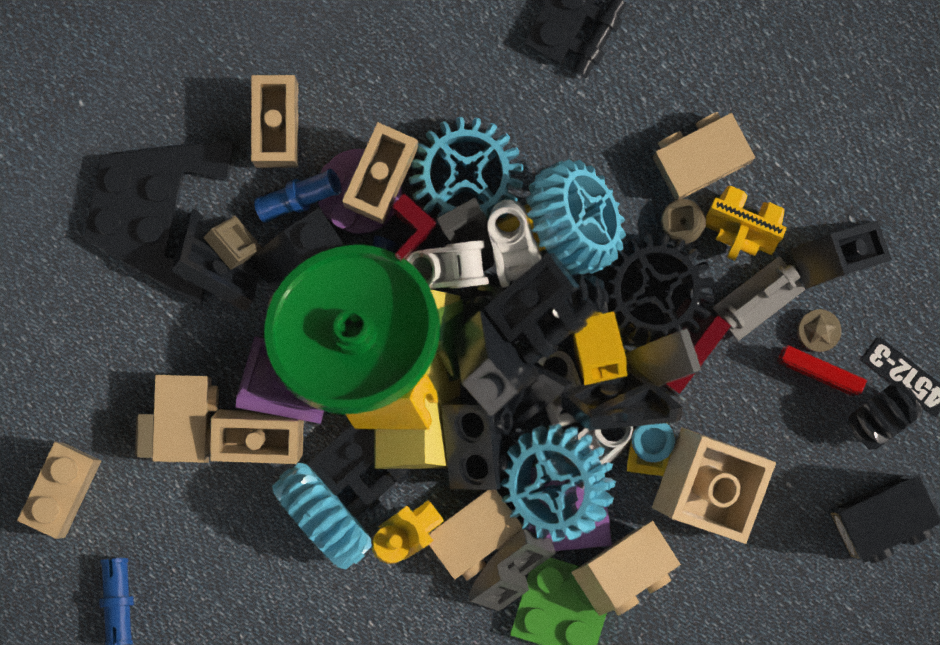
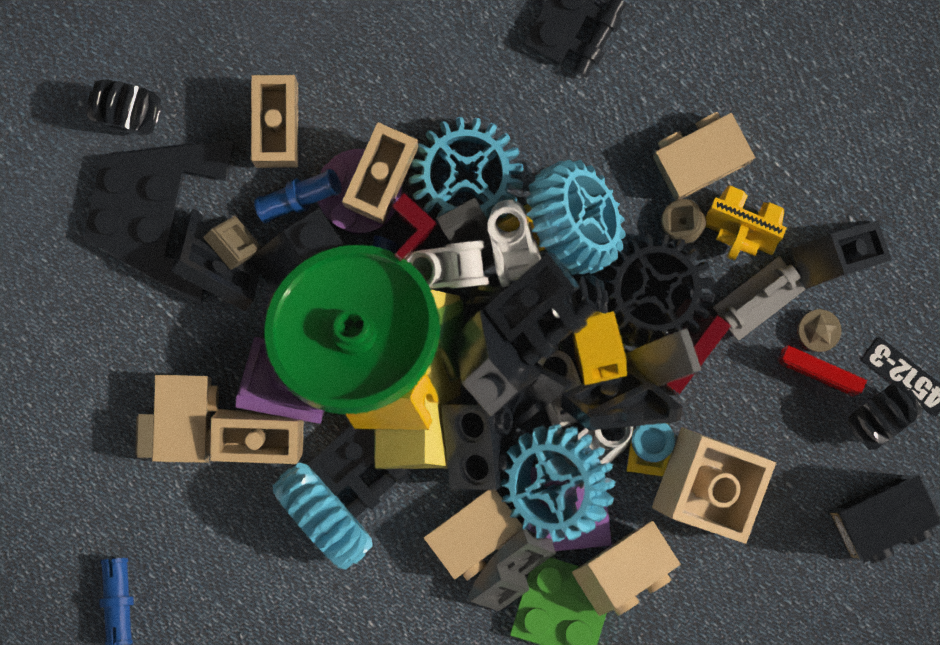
tan brick [17,442,102,539] -> none
yellow hips [371,501,444,564] -> none
none -> black gear [86,79,161,135]

